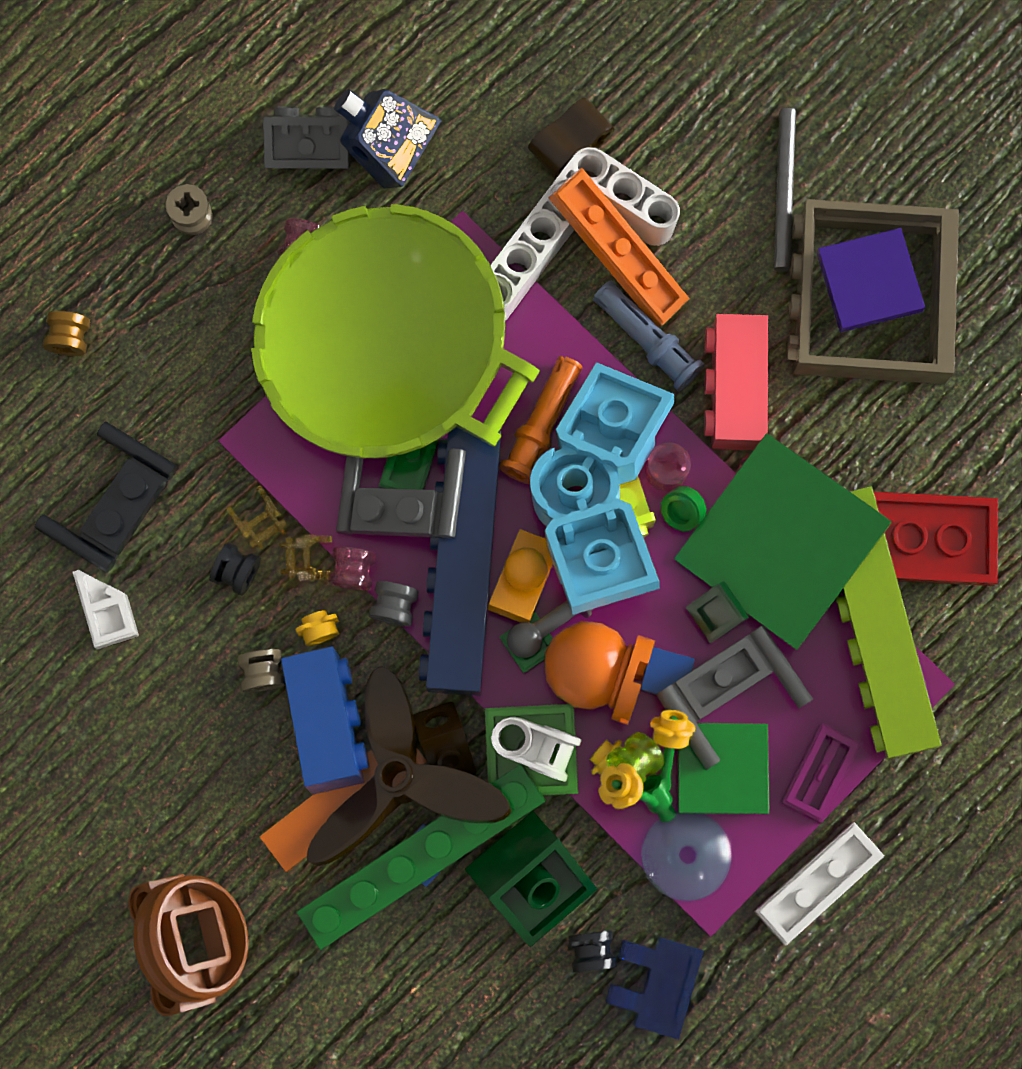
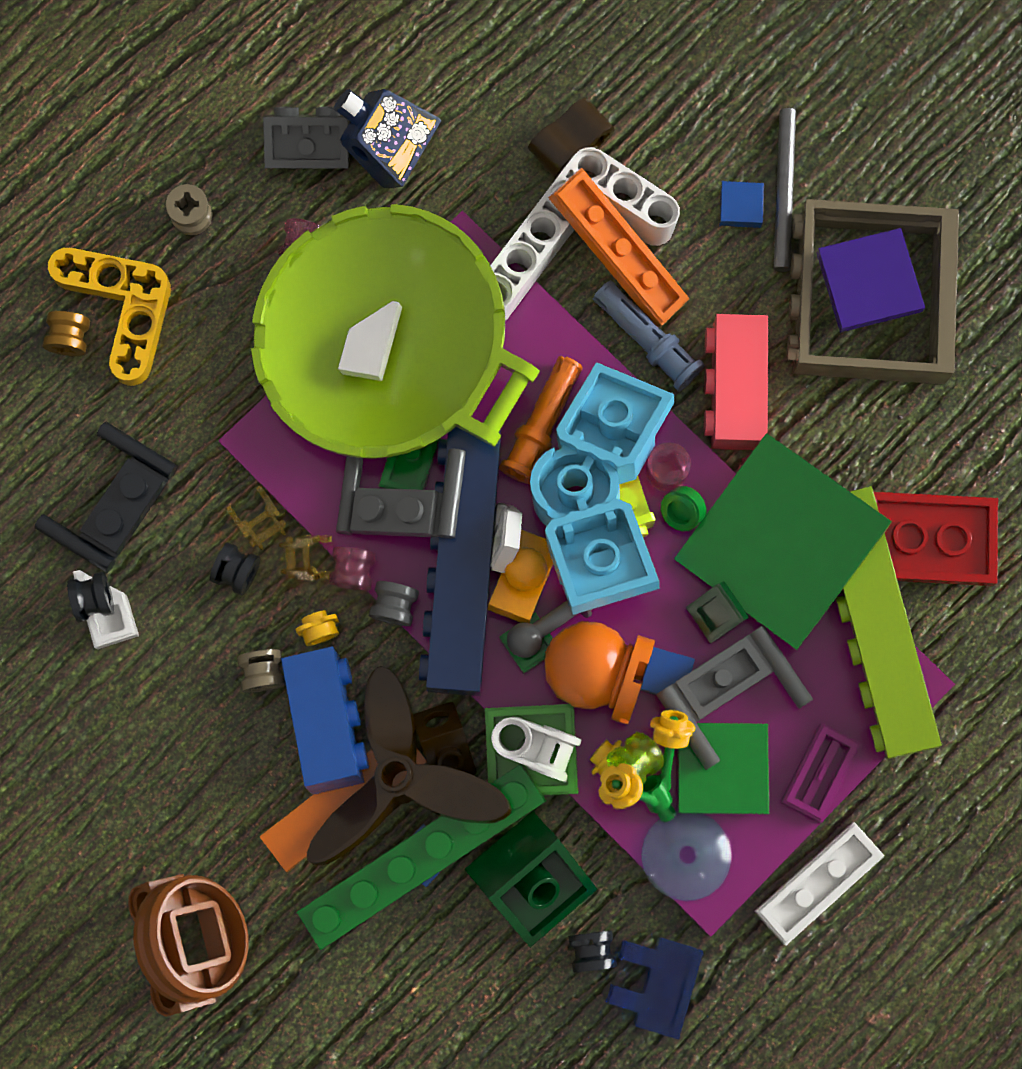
none -> yellow beam [48,248,171,386]
none -> black wheel [67,572,114,622]
none -> white tile [338,301,402,381]
none -> white tile [490,502,522,573]
none -> blue tile [719,181,764,228]

